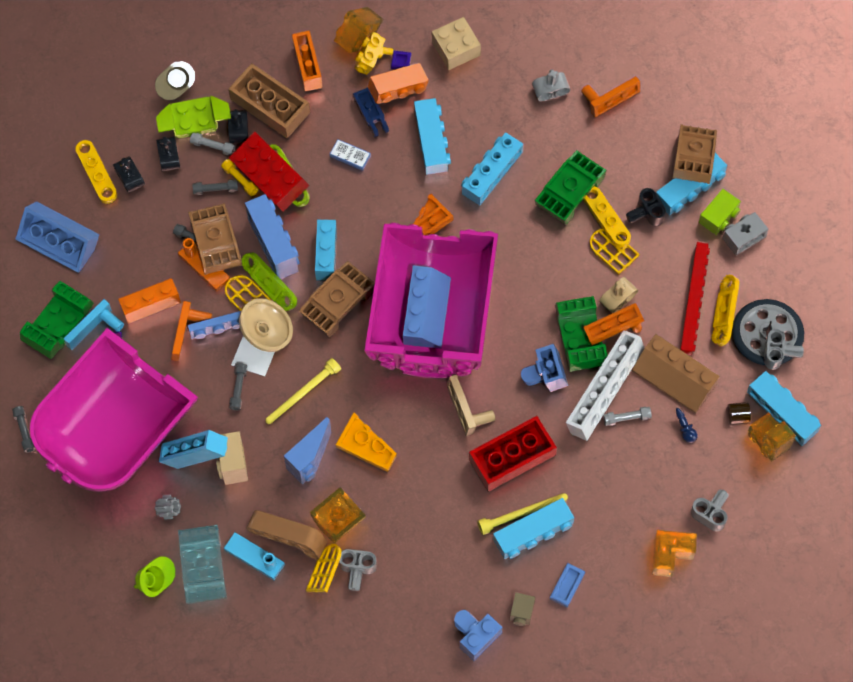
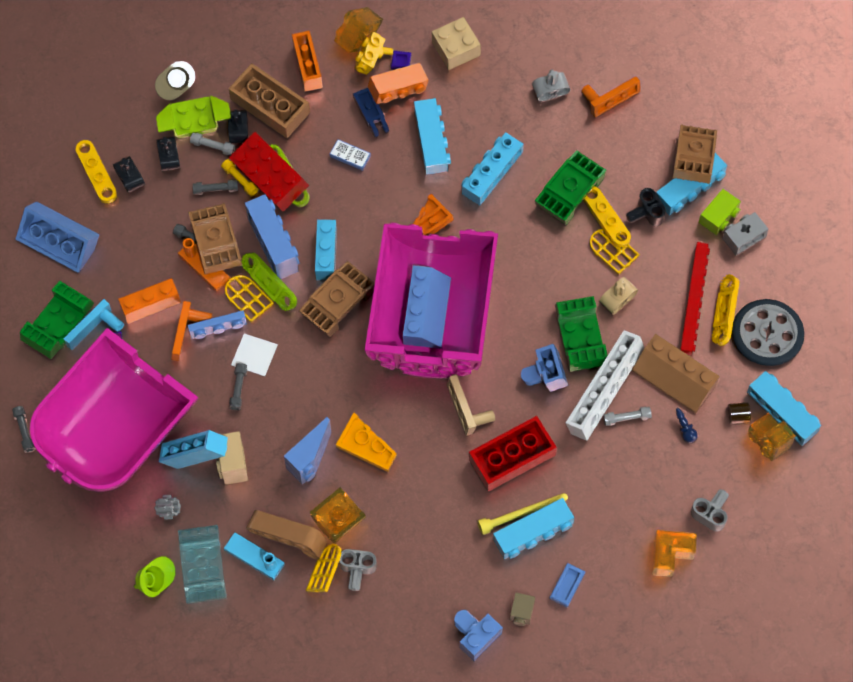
tan dish [239,299,293,352] -> none
light yellow piece [265,358,341,424] -> none
orange piece [584,303,644,345] -> none
light grey beam [764,329,804,370] -> none

